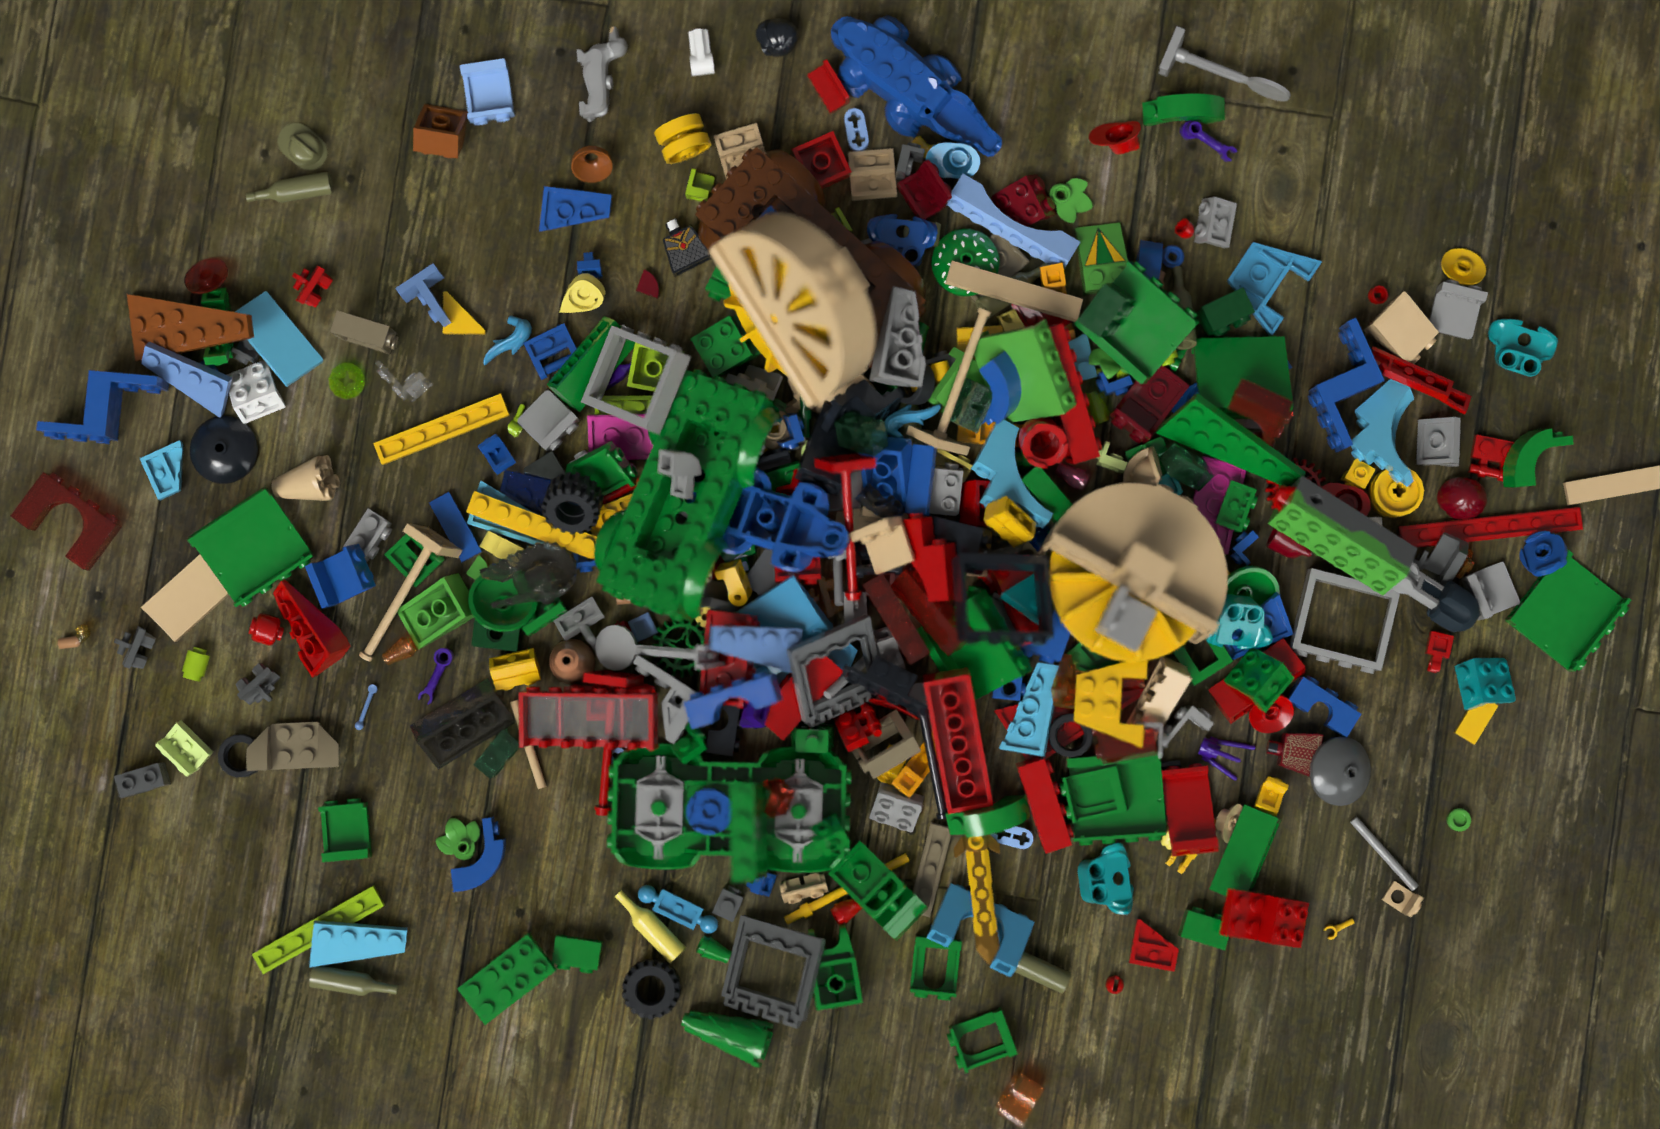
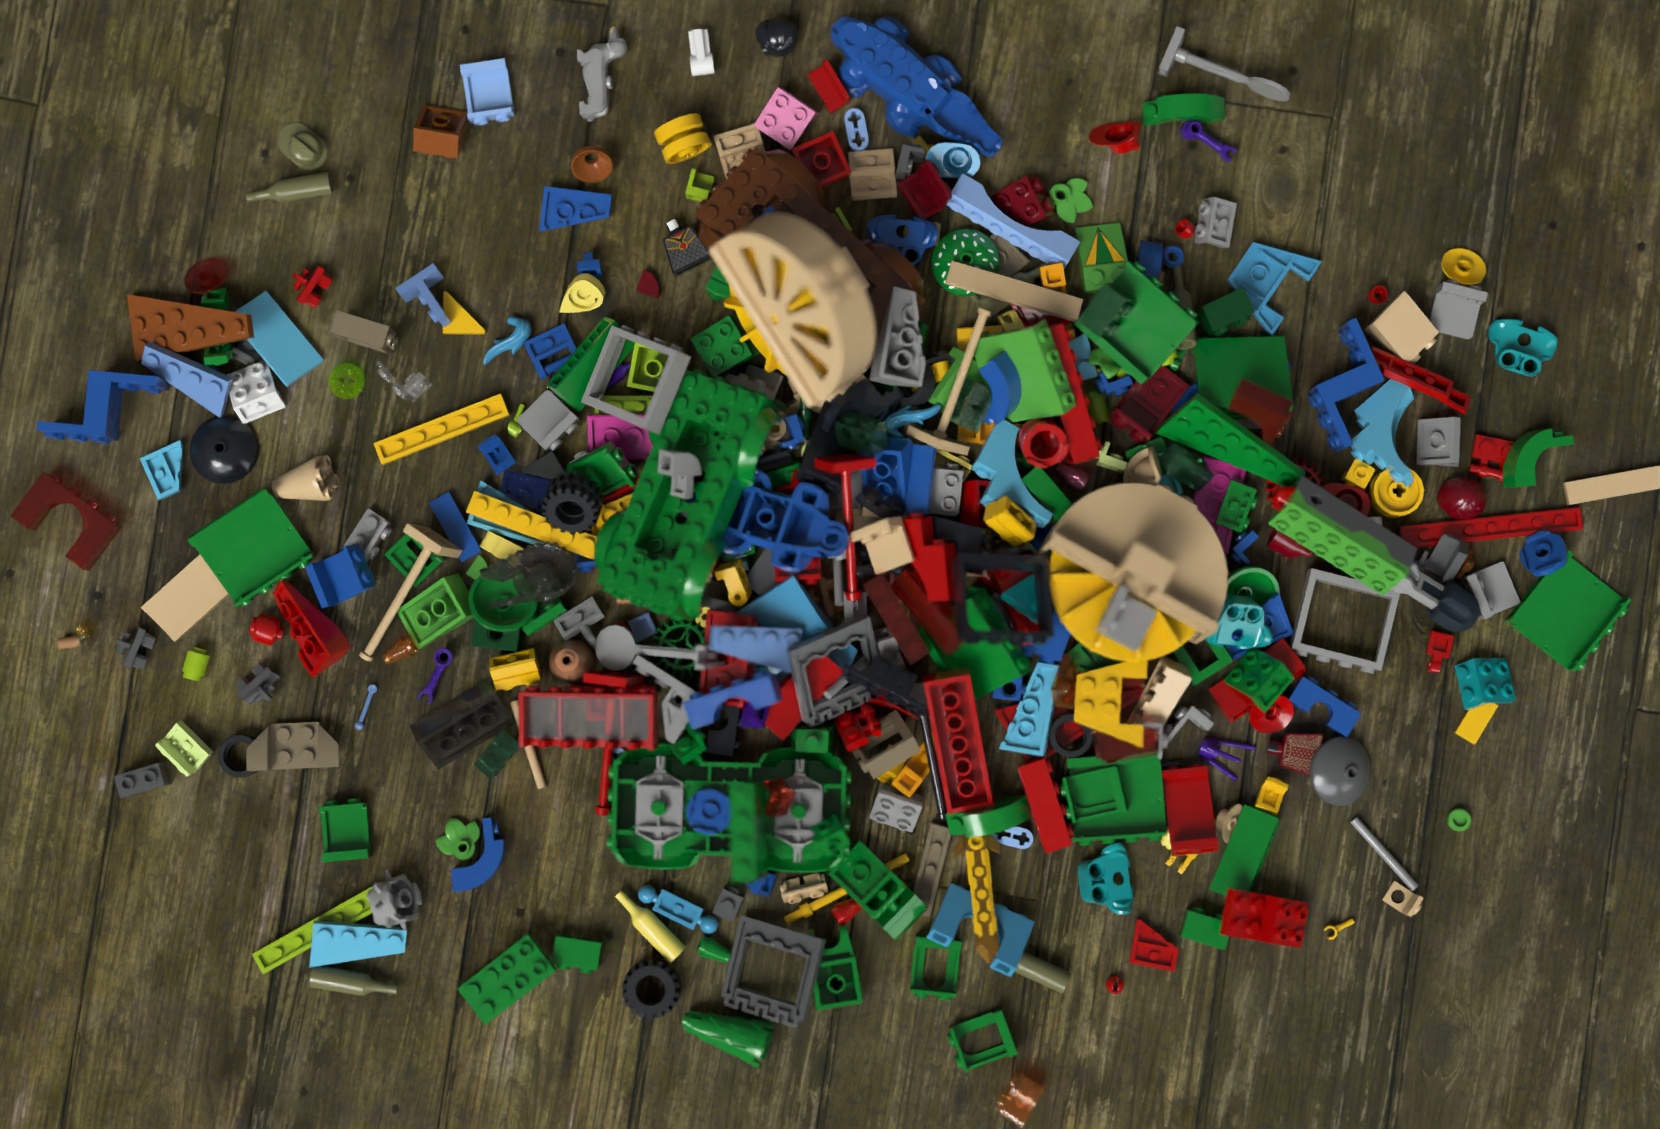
none -> light grey brick [367,870,422,931]
none -> bright pink bracket [754,87,819,150]

